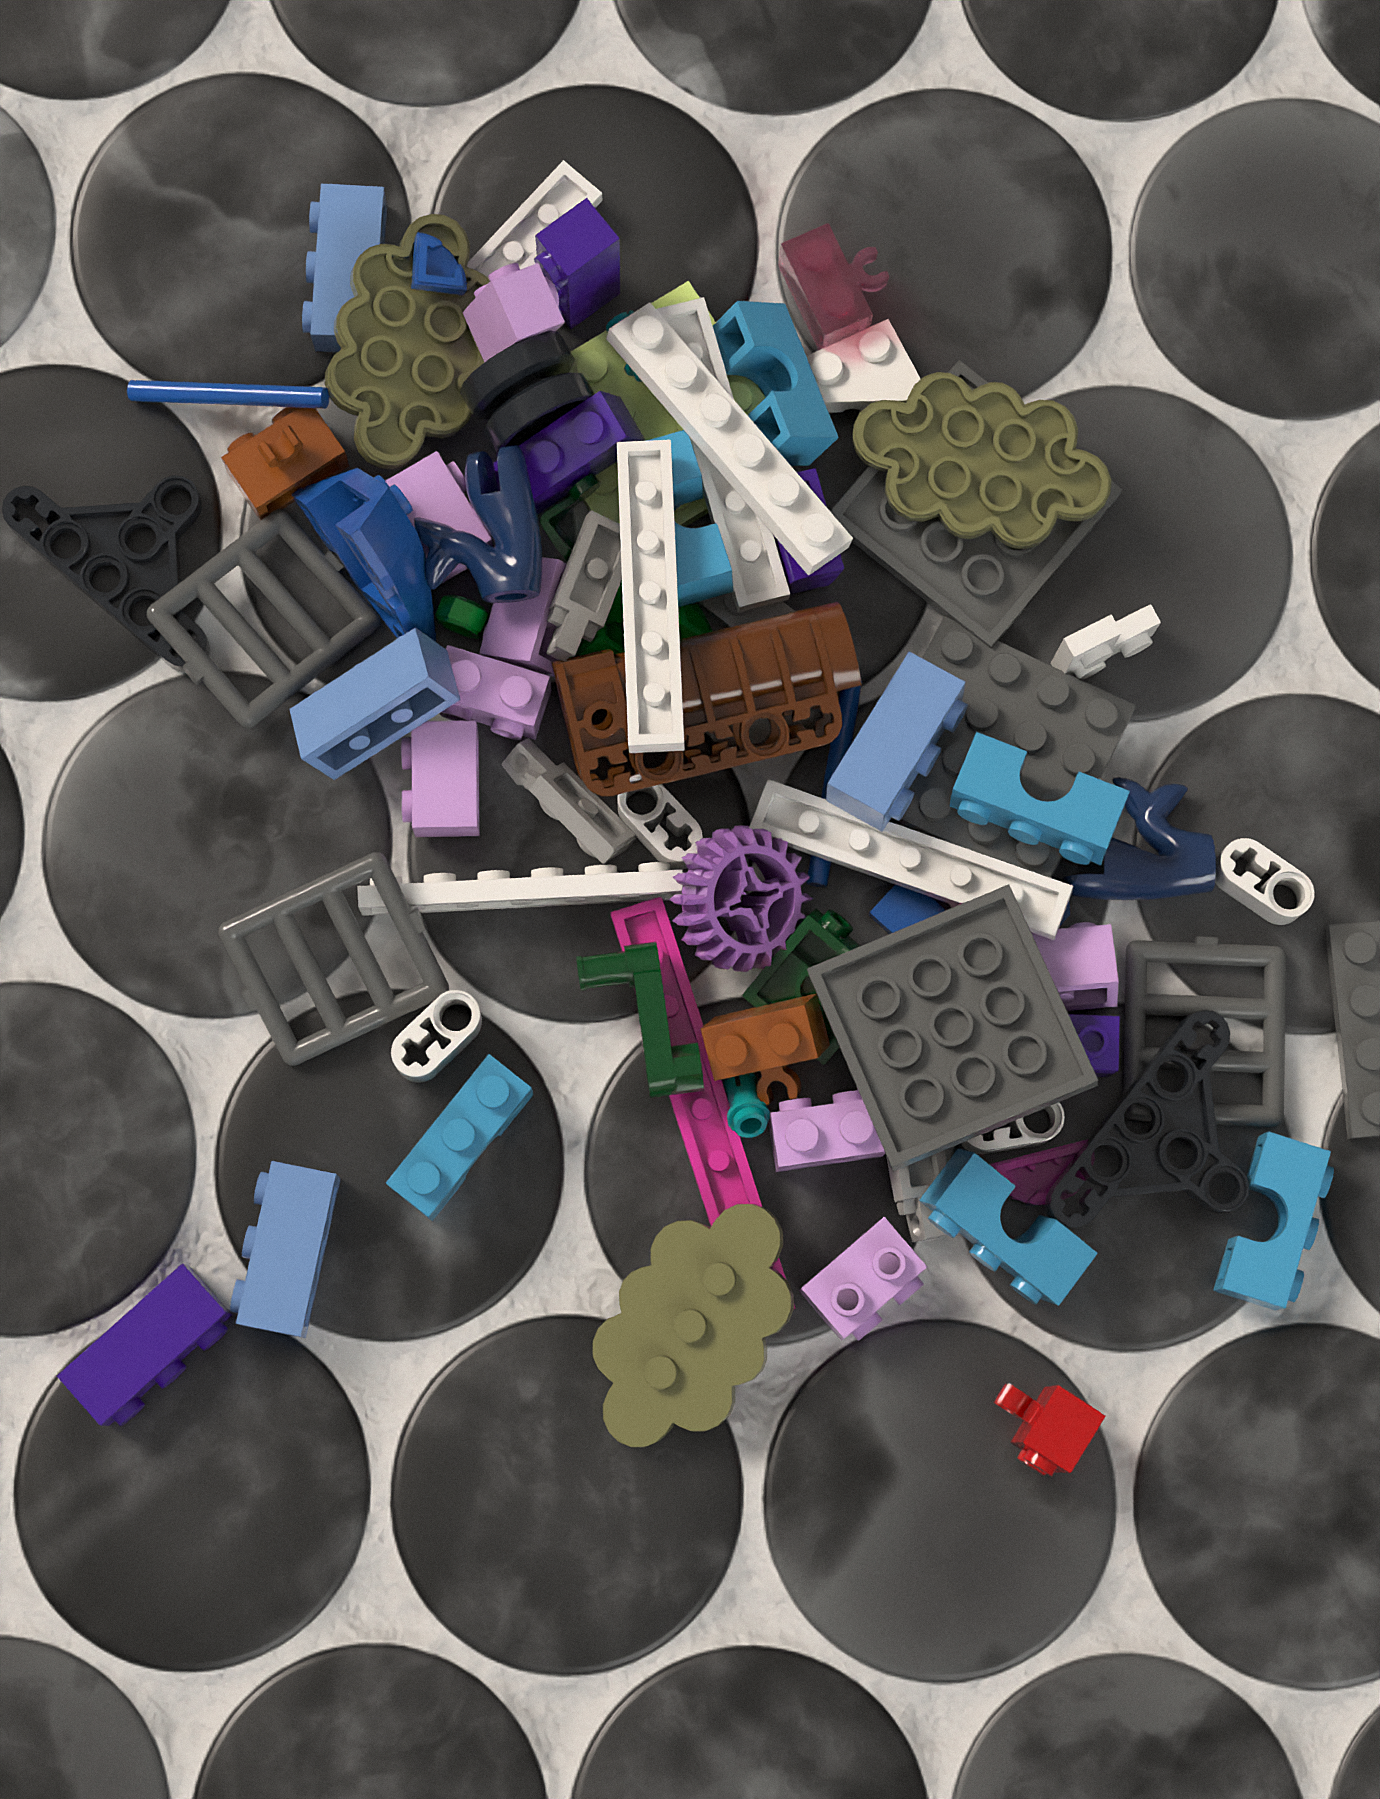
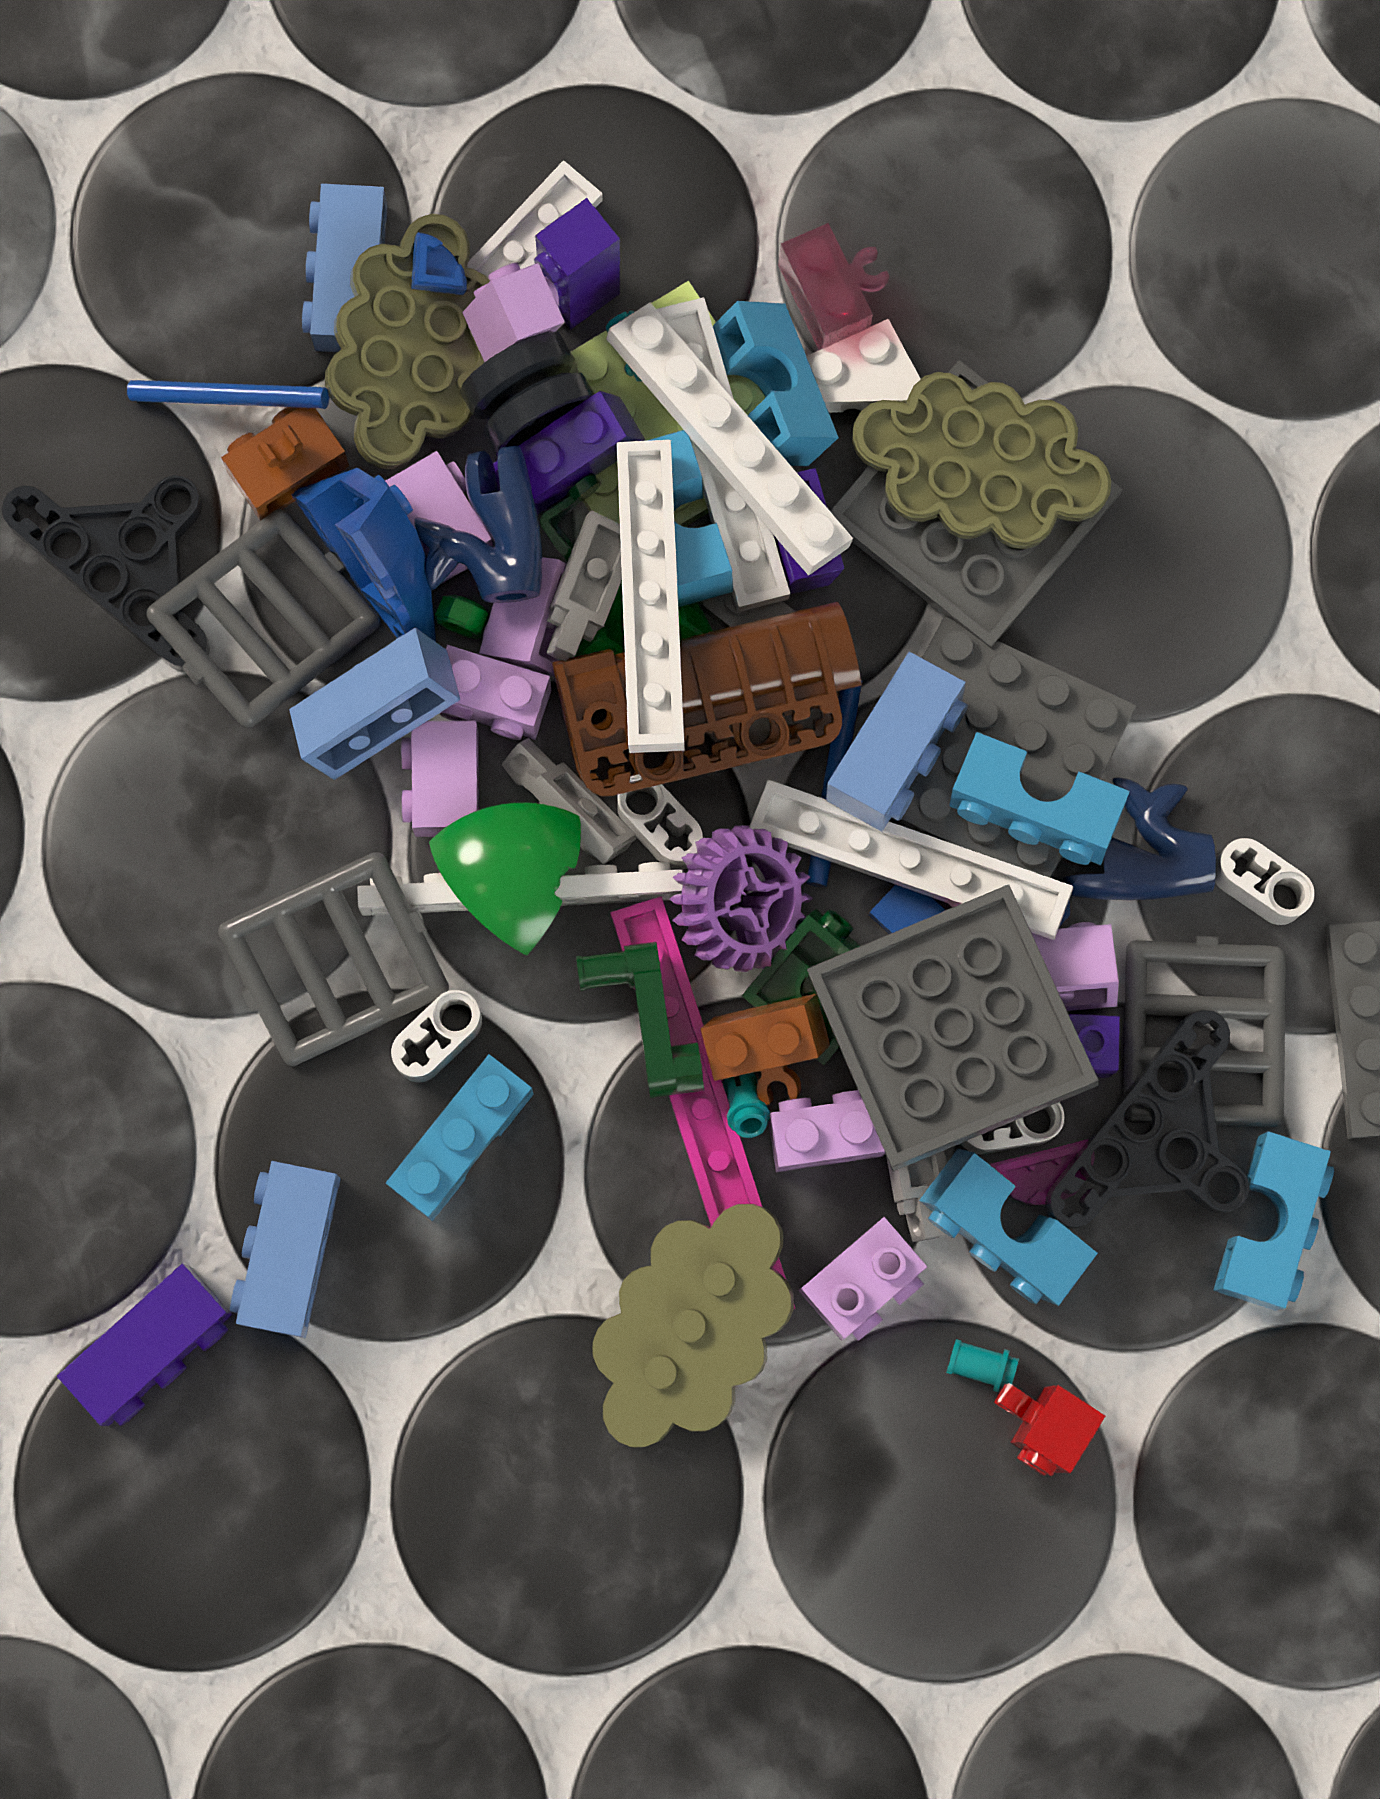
white plate [1051,604,1161,680] -> none
none -> green brick [429,803,581,956]
none -> teal pin [946,1339,1019,1392]

